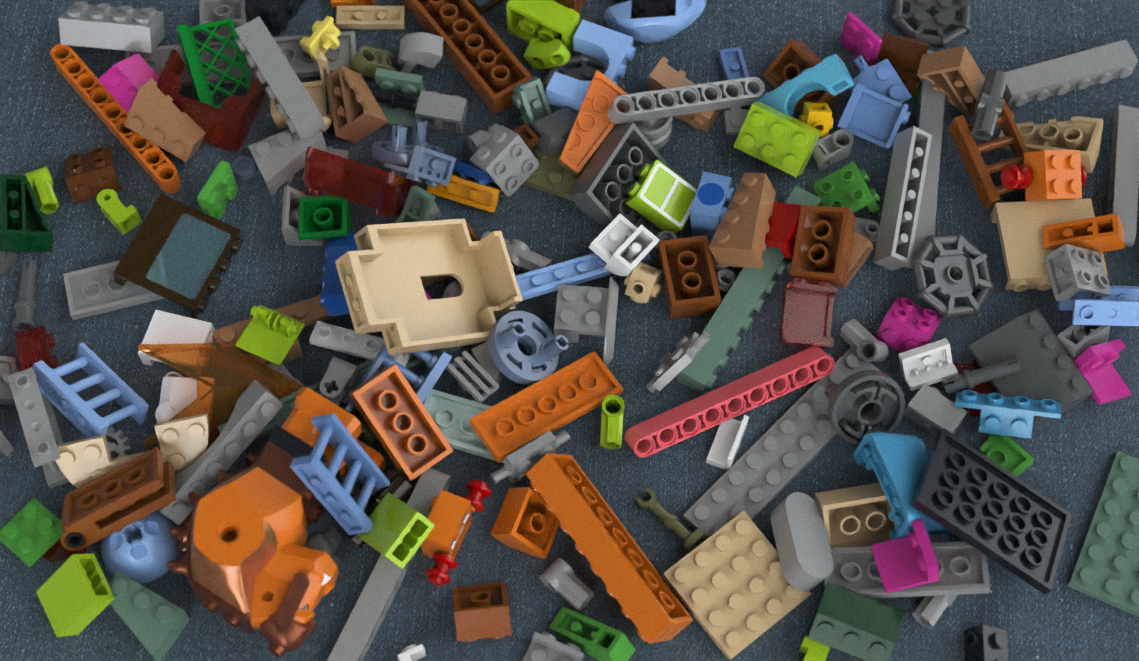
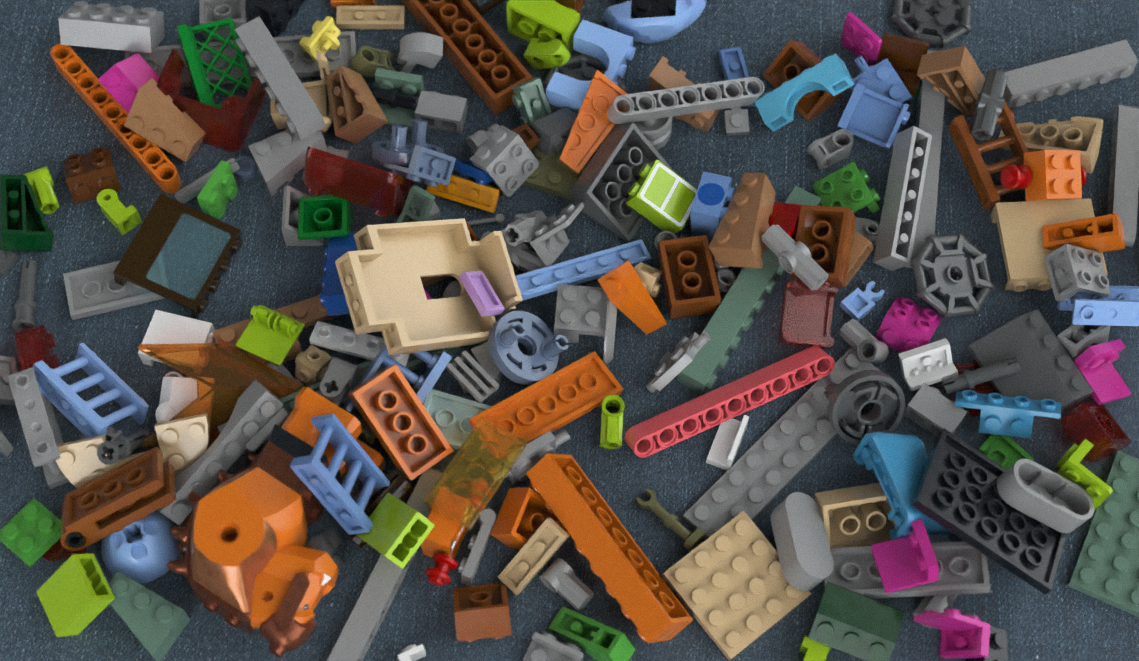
white brick [588,214,660,276] -> none
lime brick [733,101,822,177] -> none
yellow brick [798,102,833,139] -> none
none -> dark grey pin [97,428,154,465]
none -> light grey axle [174,158,240,204]
none -> light grey tile [245,408,290,454]
none -> tan brick [295,345,332,387]
none -> clear yellow plate [424,417,527,531]
none -> light grey plate [458,509,496,585]
none -> lavender tile [459,270,505,317]
none -> light grey hinge [467,214,505,226]
none -> tan plate [498,518,569,595]
none -> light grey piece [502,210,548,246]
none -> light grey bracket [530,202,584,267]
none -> orange slope [597,260,667,335]
none -> light grey piece [761,224,829,291]
none -> light blue plate [840,281,885,321]
none -> dark pink bracket [913,608,991,659]
none -> light grey plant [997,459,1094,533]
none -> lime bracket [1056,439,1113,511]
none -> clear red slope [1060,402,1132,463]

